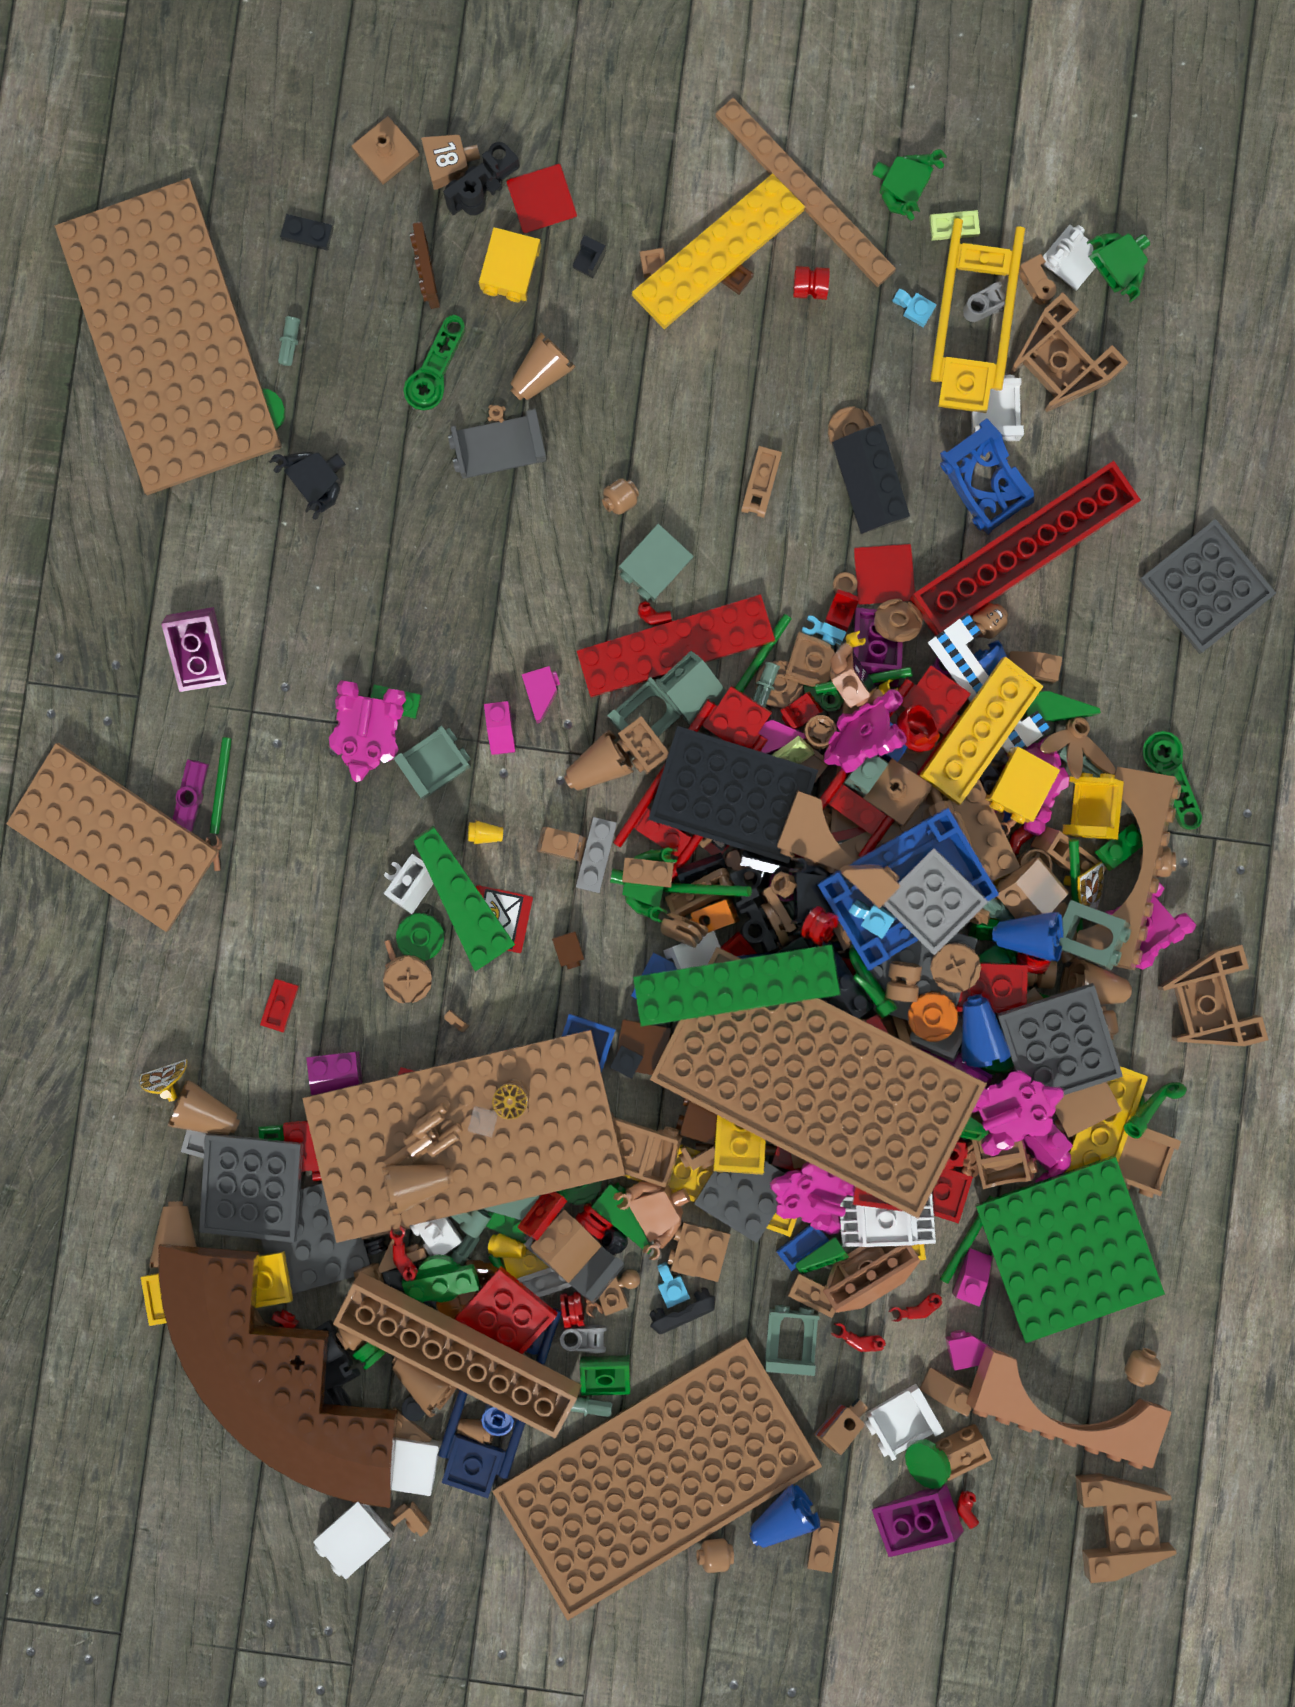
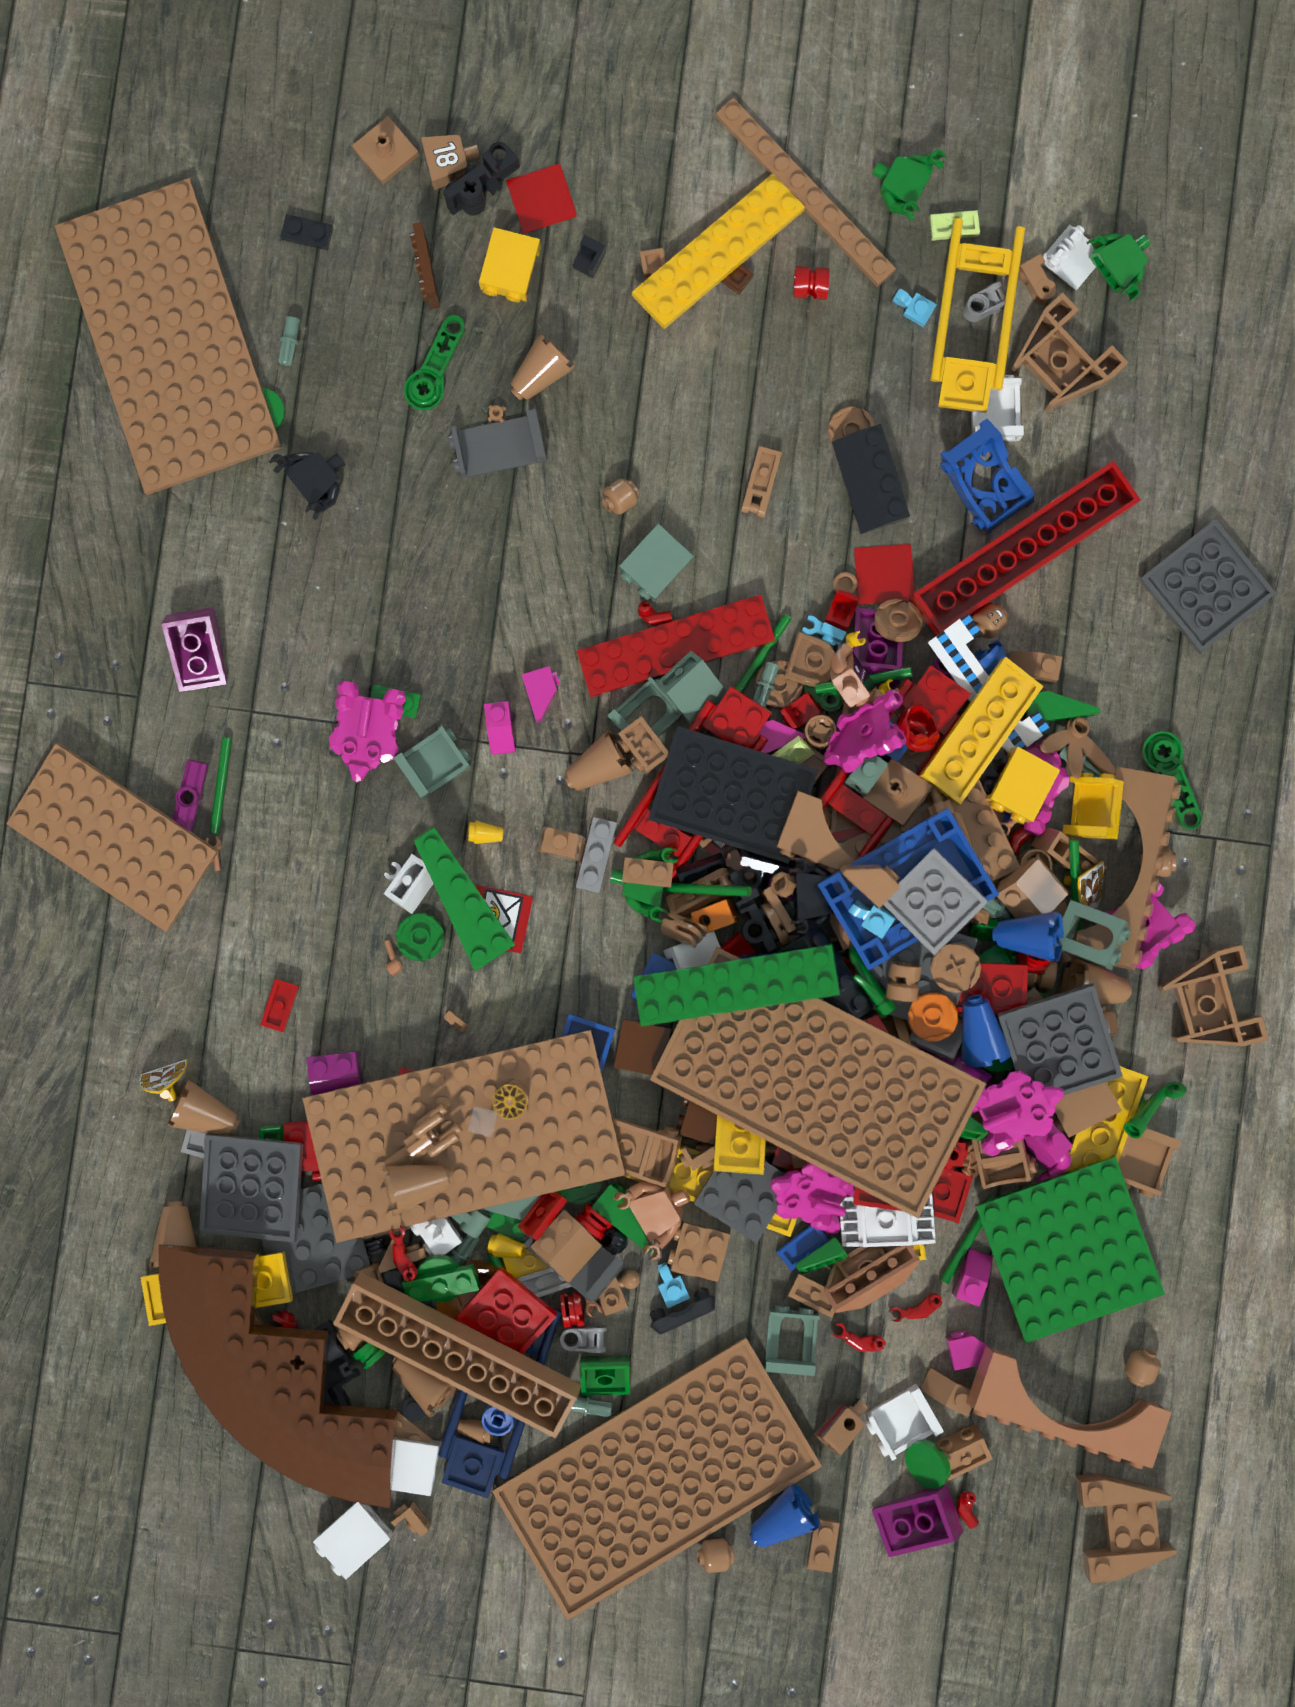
medium nougat tile [383,955,432,1003] -> none
reddish brown brick [552,931,585,970] -> none
black plate [610,1045,643,1079] -> none
red wheel [802,906,838,946] -> none
green plate [1095,823,1143,871] -> none

